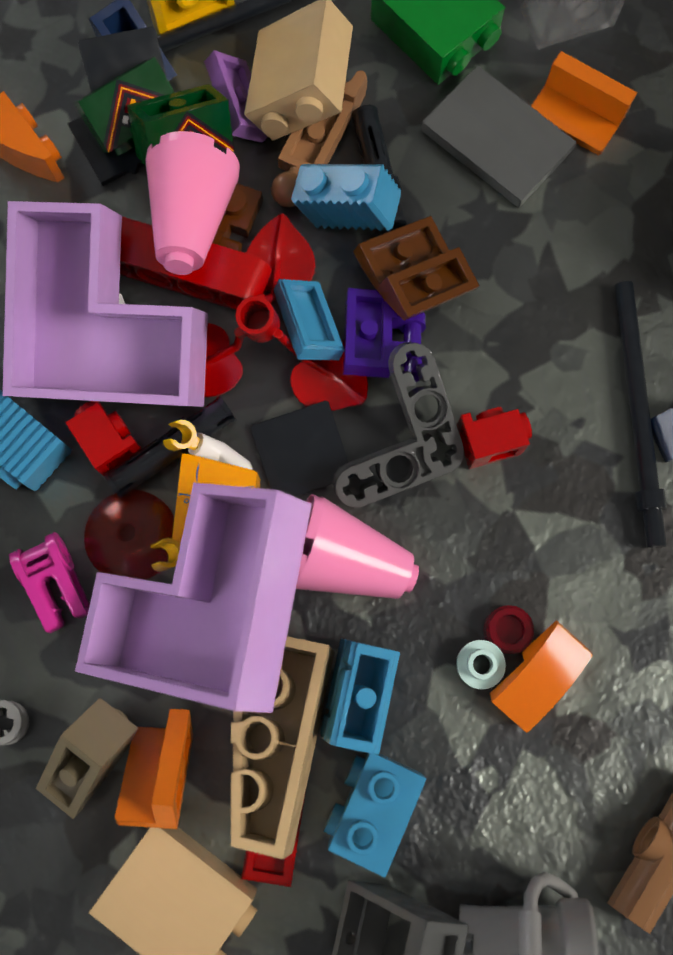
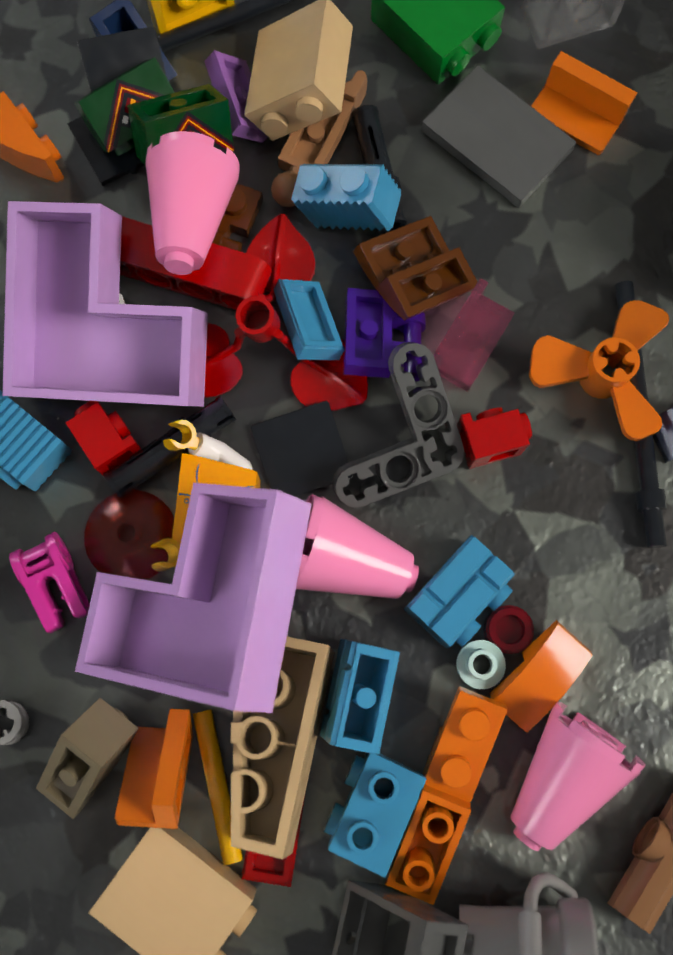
none -> yellow bar [192,709,243,865]
none -> orange slope [385,686,508,905]
none -> dark azure brick [404,535,515,648]
none -> clear pink panel [434,278,515,392]
none -> bright pink cone [511,702,645,851]
none -> orange piece [529,300,669,441]

